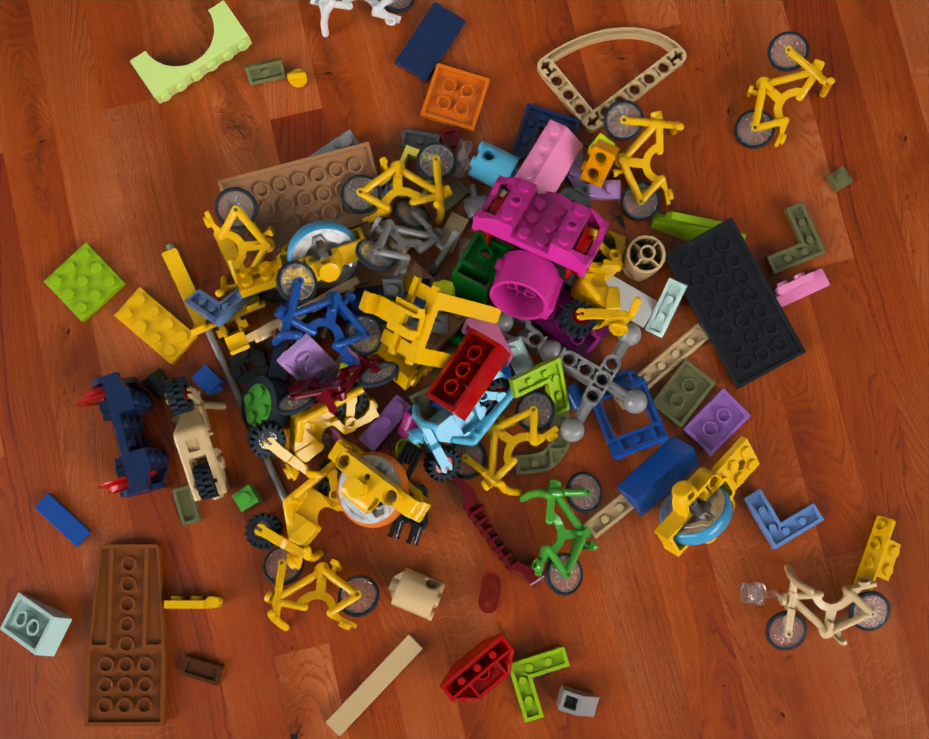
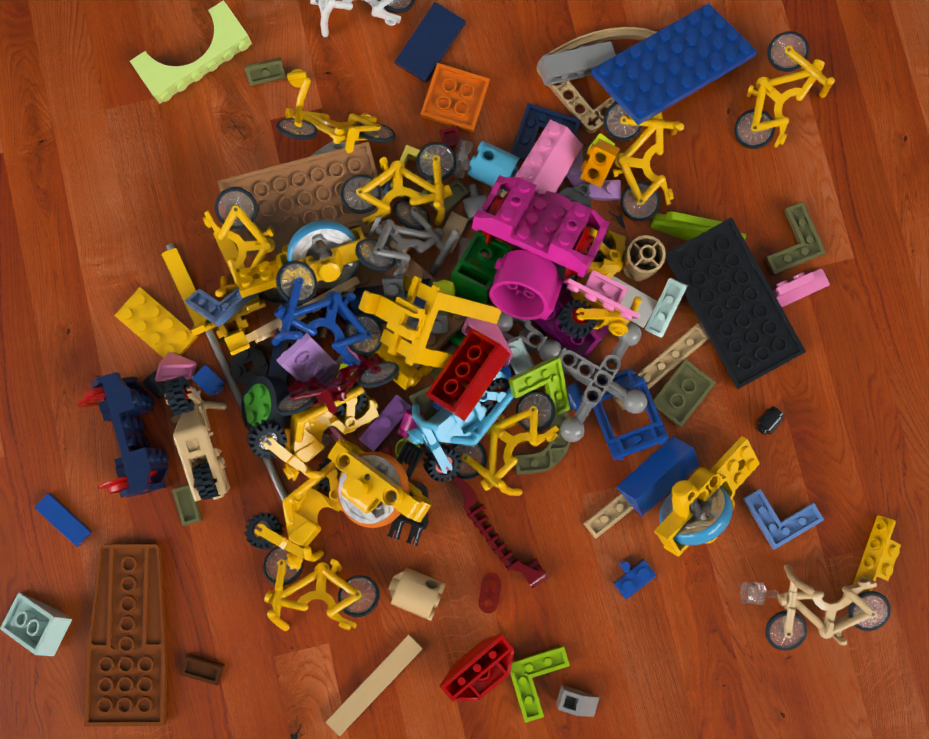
lime plate [44,243,126,323] -> none
yellow hinge [164,596,224,609] -> none
bright green brick [231,484,264,512] -> none
dark grey plate [400,128,440,155] -> none
piece [519,472,602,596] -> none
medium lavender plate [682,388,751,456] -> none
olive plate [825,166,853,193] -> none
none -> bright pink slope [155,352,197,382]
none -> yellow piece [276,77,396,153]
none -> light grey brick [538,41,616,86]
none -> bright pink bracket [563,270,640,320]
none -> blue plate [591,3,757,125]
none -> blue plate [613,559,657,600]
none -> black brick [755,406,784,435]

